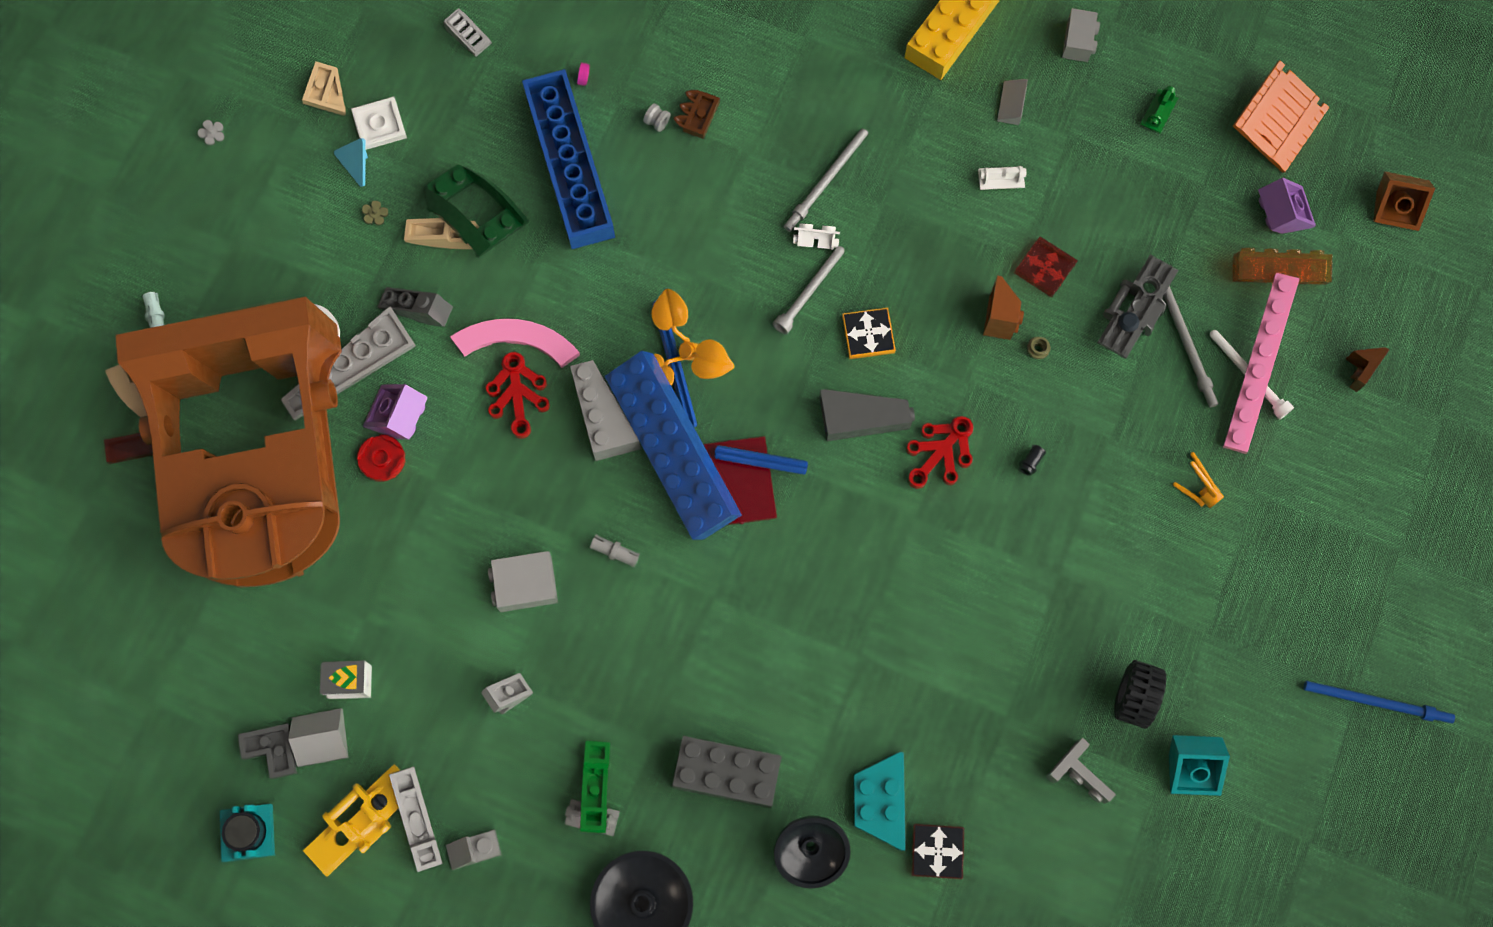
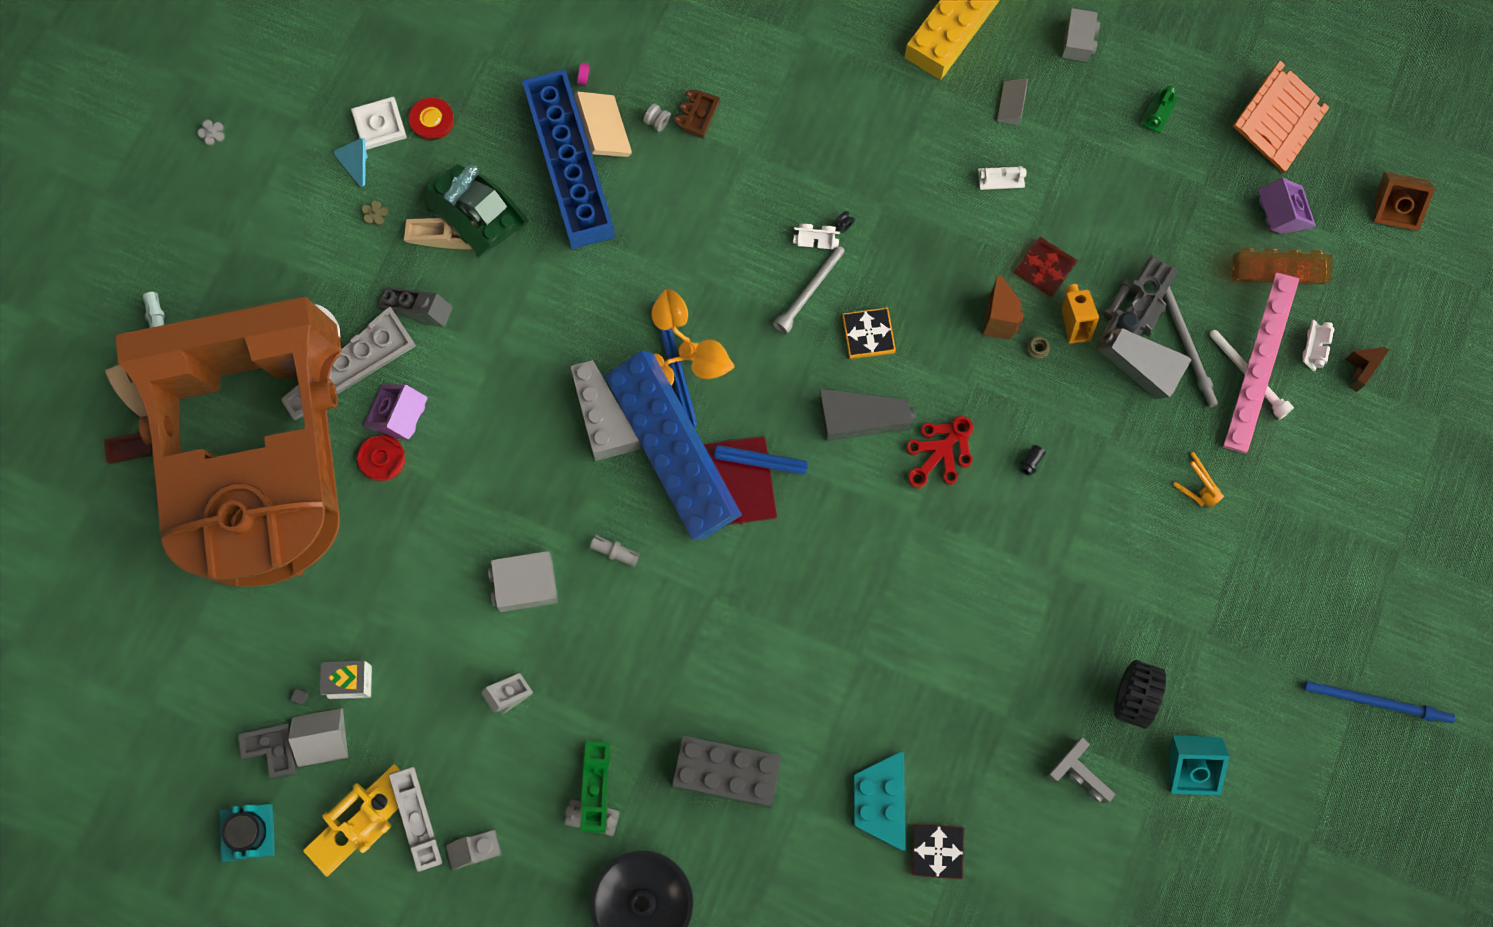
tan wing [302,61,346,116] -> none
light grey slope [444,8,492,57] -> none
bright pink tile [450,319,580,368] -> none
red plant [486,352,550,439] -> none
black dish [774,816,851,889] -> none
light grey bar [784,128,868,232] -> none
none -> dark grey piece [291,689,309,706]
none -> red tile [409,98,454,140]
none -> clear light blue pin [442,163,481,206]
none -> sand green brick [455,180,507,225]
none -> tan tile [574,92,632,157]
none -> black bush [833,211,855,234]
none -> light orange torso [1062,284,1099,344]
none -> slope [1098,328,1192,399]
none -> white hinge [1303,320,1334,371]

